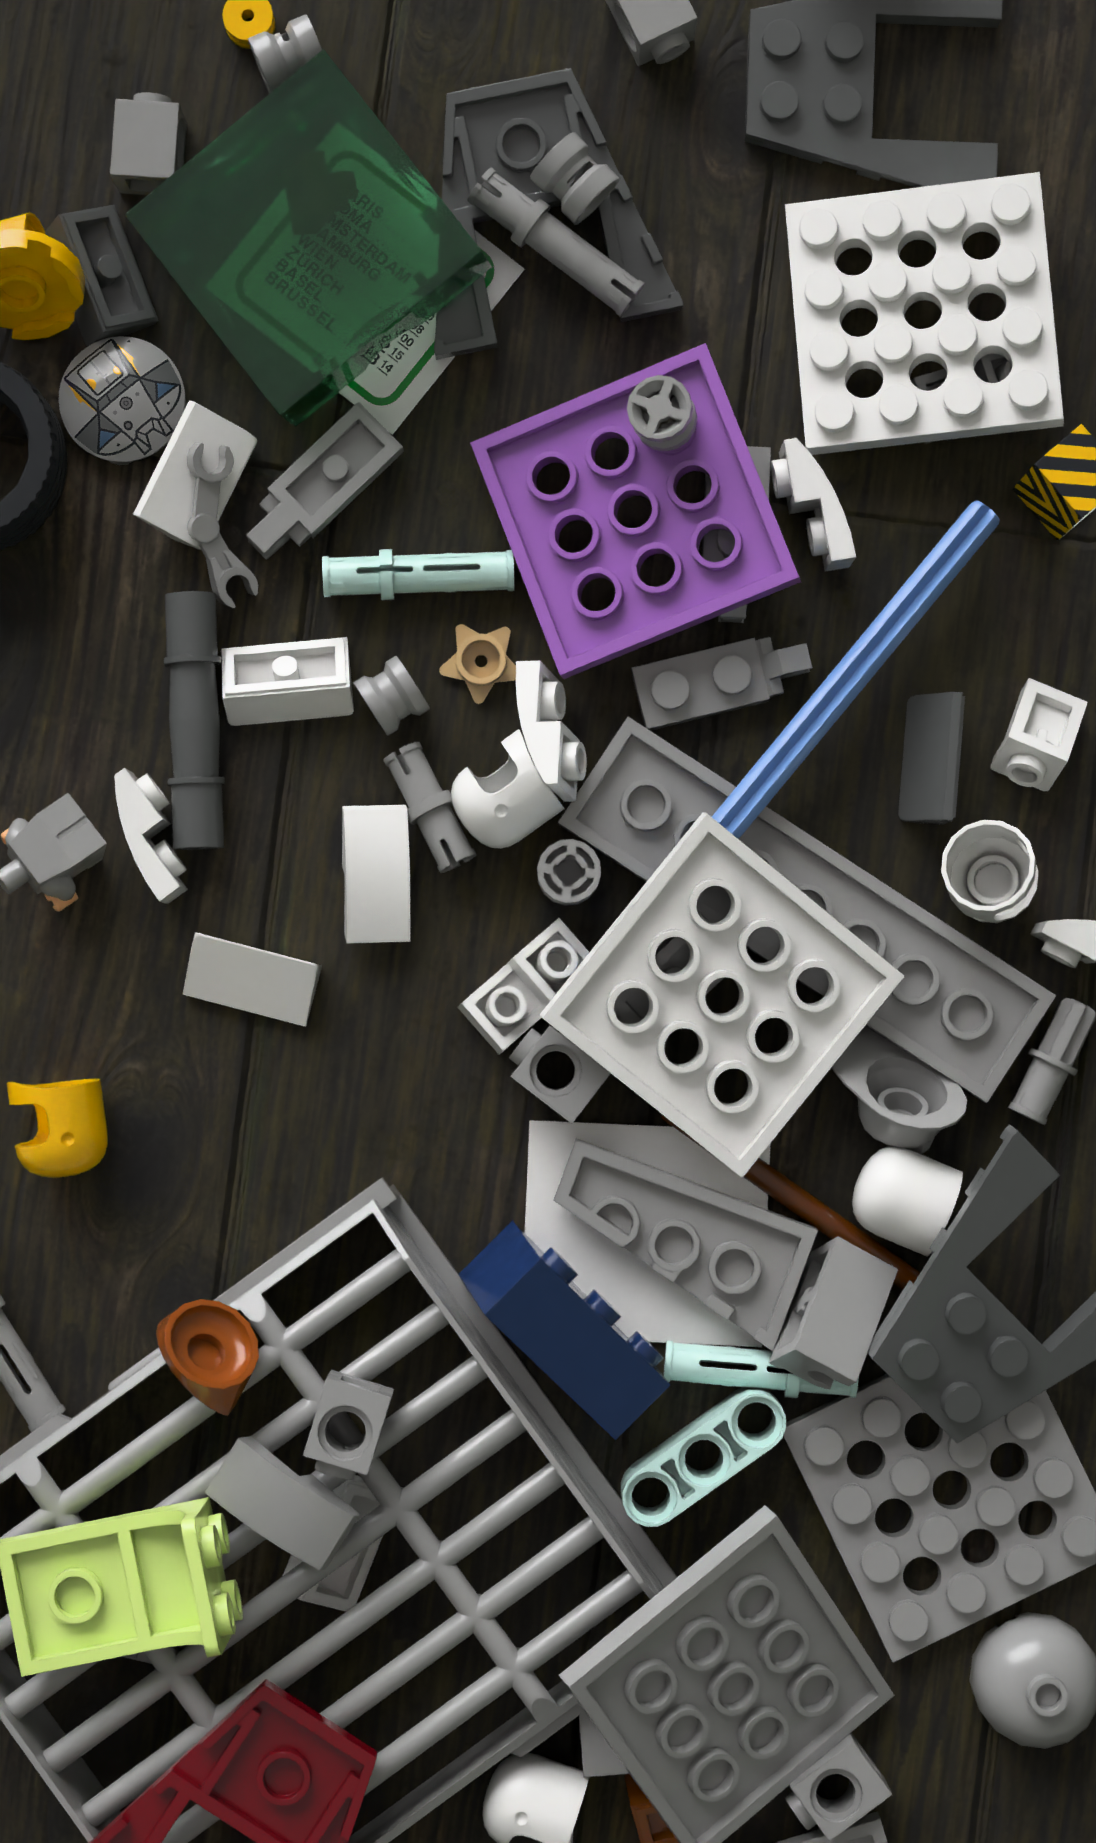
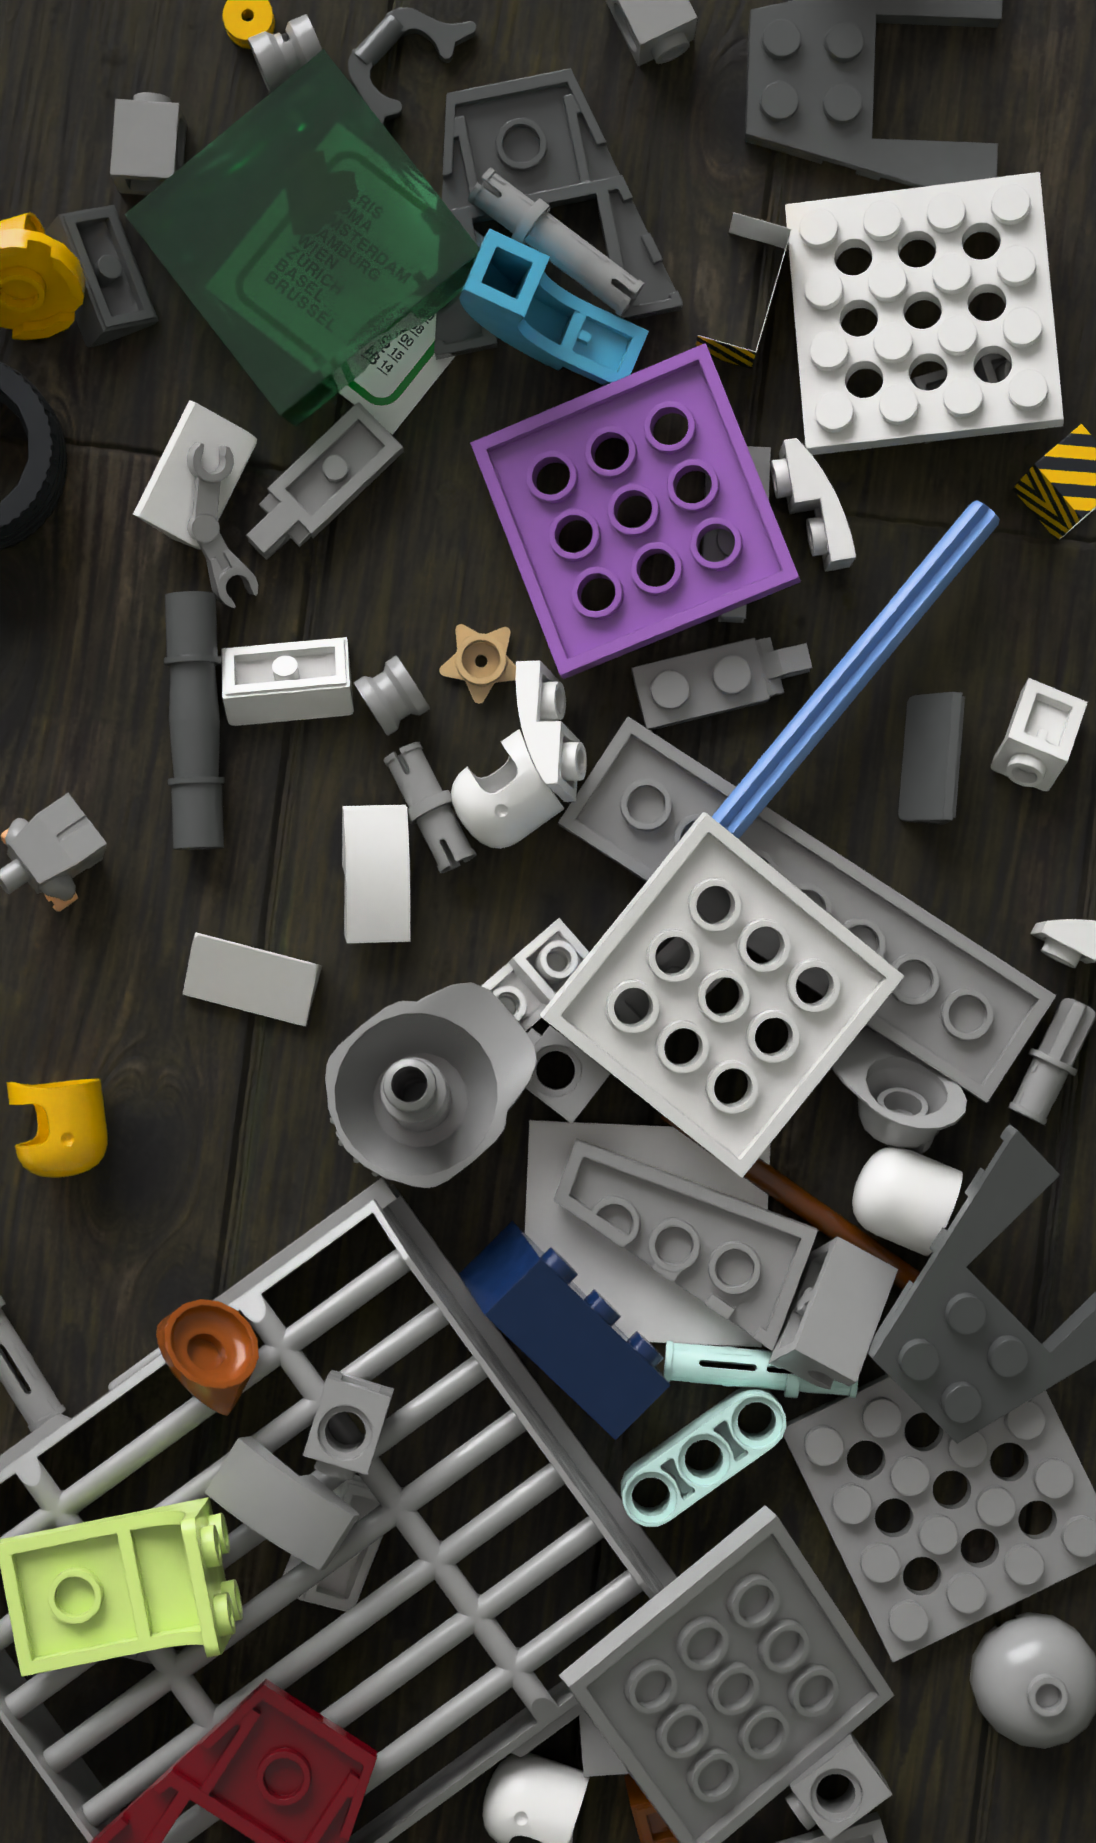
light grey dish [59,336,187,465] -> none
white slope [114,768,188,904] -> none
light aqua pin [322,549,514,600] -> none
light grey wheel [530,132,620,225] -> none
light grey wheel [537,839,601,906] -> none
light grey wheel [627,375,697,451] -> none
white helmet [941,820,1038,923] -> none
none -> light grey piece [325,982,537,1188]
none -> dark grey helmet [348,7,476,143]
none -> medium azure arch [459,229,649,386]
none -> white sticker [695,212,792,369]

